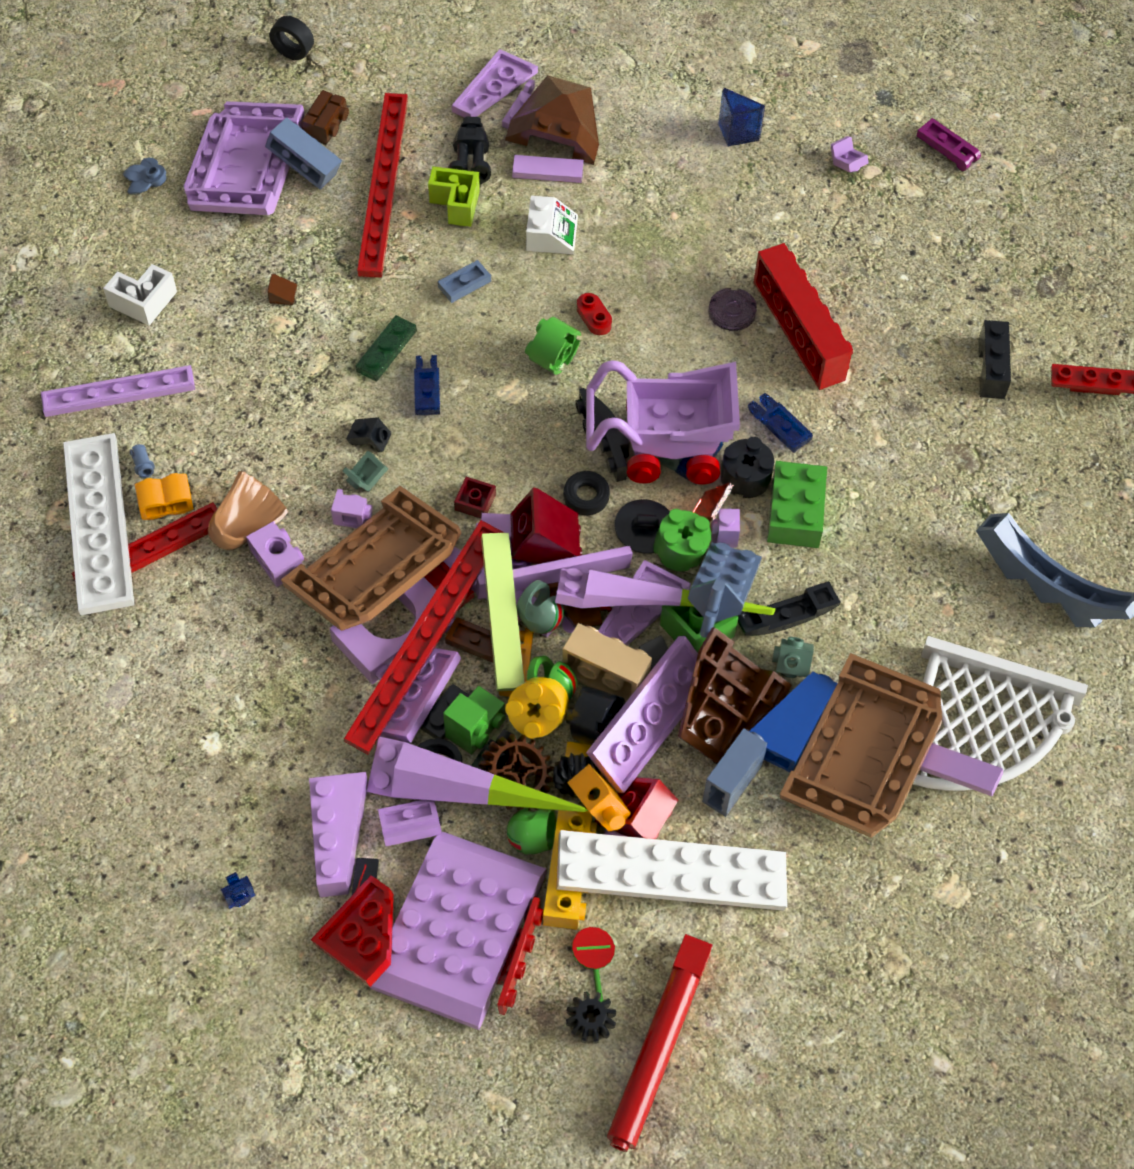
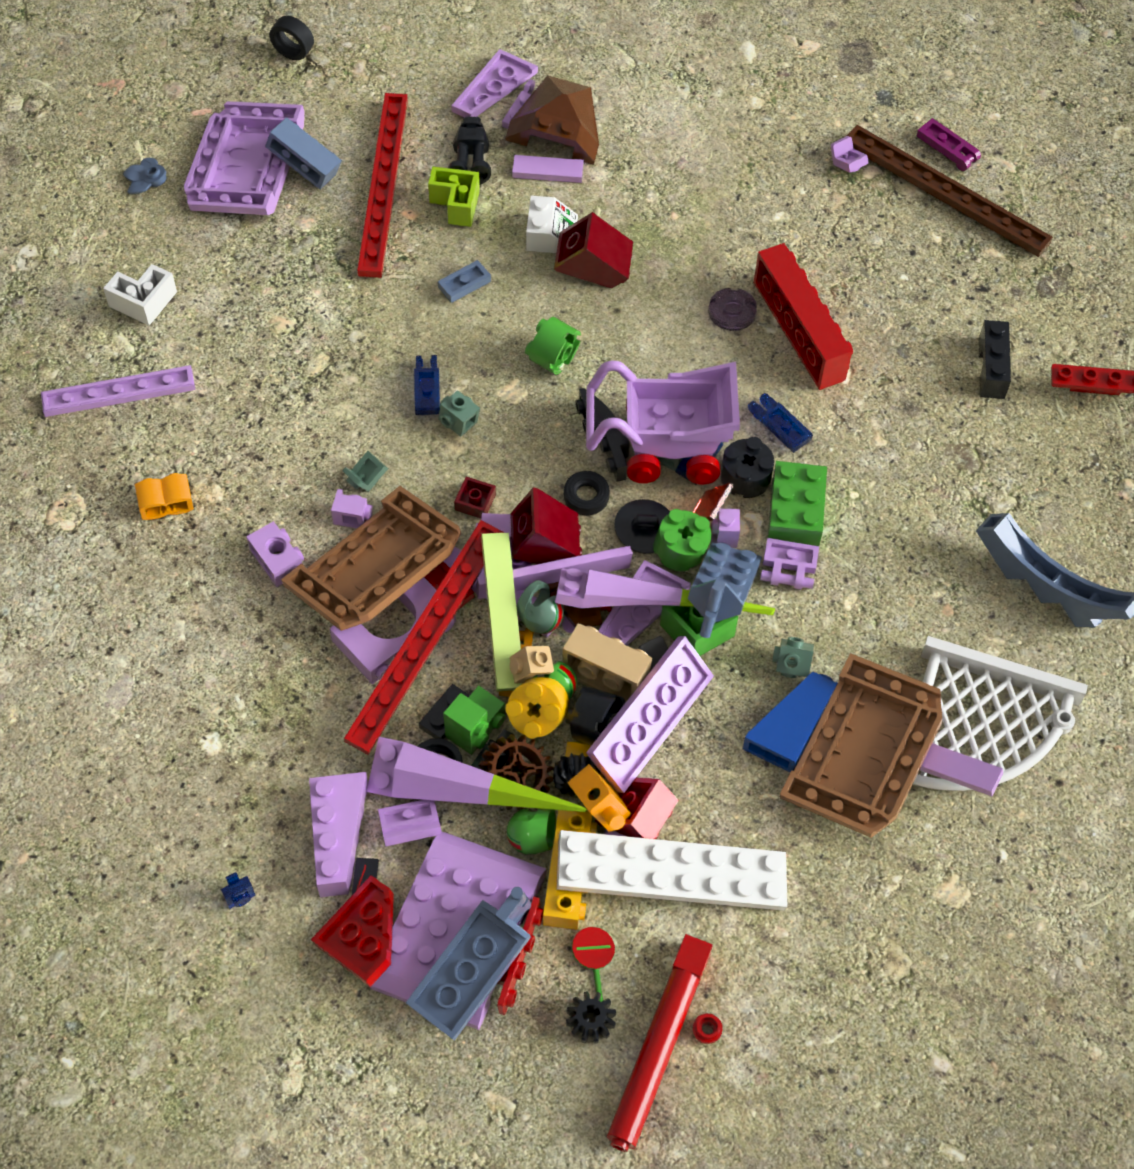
white plate [63,433,134,615] -> none
red tile [71,502,217,582] -> none
sand blue pin [130,444,155,478] -> none
medium nougat hair [208,471,288,550] -> none
reddish brown slope [267,274,297,305] -> none
reddish brown brick [301,90,349,144] -> none
black bracket [346,417,391,452] -> none
clear green plate [355,315,417,382] -> none
lavender wing [380,648,461,743] -> none
reddish brown plate [445,617,493,663] -> none
red plate [577,293,612,335] -> none
reddish brown wedge [678,627,792,764] -> none
sand blue brick [702,729,768,817] -> none
clear blue slope [718,88,765,147] -> none
black slope [737,581,841,636] -> none
none -> sand blue hinge [406,887,531,1041]
none -> sand green brick [438,390,480,437]
none -> tan bracket [510,646,554,683]
none -> dark red slope [554,212,633,289]
none -> red plate [692,1013,723,1044]
none -> lavender plate [760,538,819,590]
none -> reddish brown plate [847,125,1053,257]

